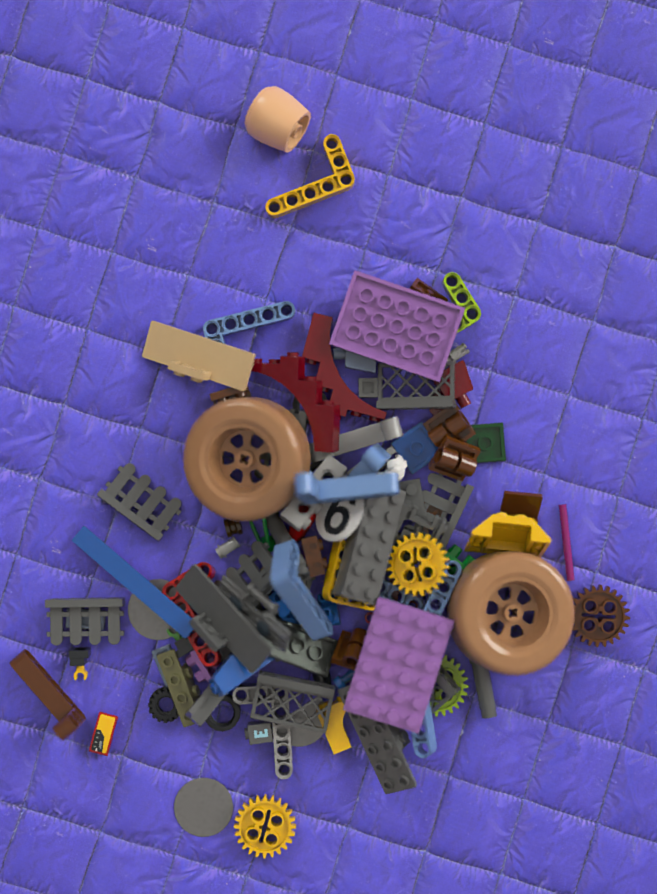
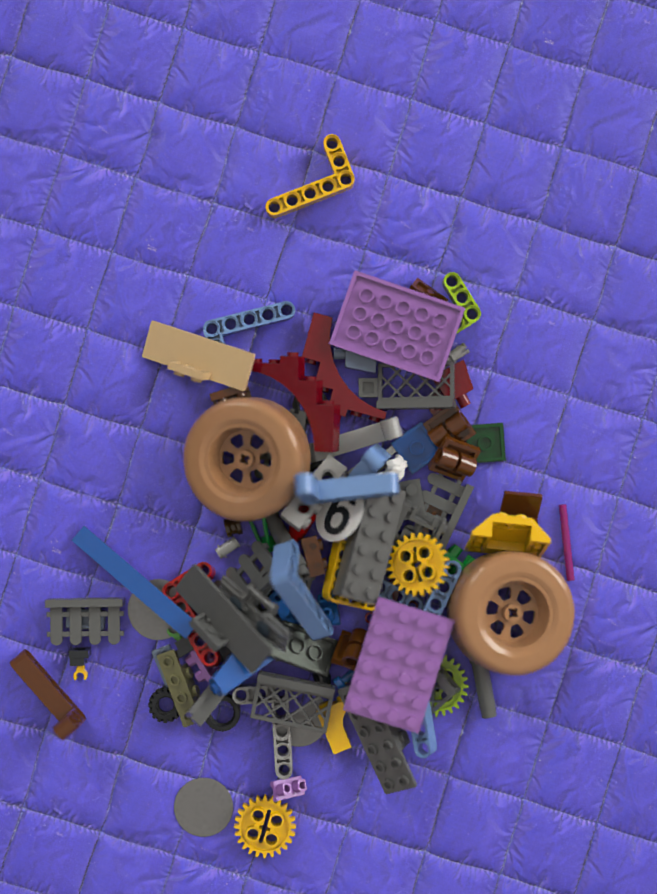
slope [89,712,118,756] -> none
dark grey fence [97,463,181,542] -> none
dark grey brick [244,720,273,745] -> none
light nougat piece [245,86,311,153] -> none
reddish brown gear [572,584,630,647] -> none
none -> medium lavender hips [270,775,307,801]

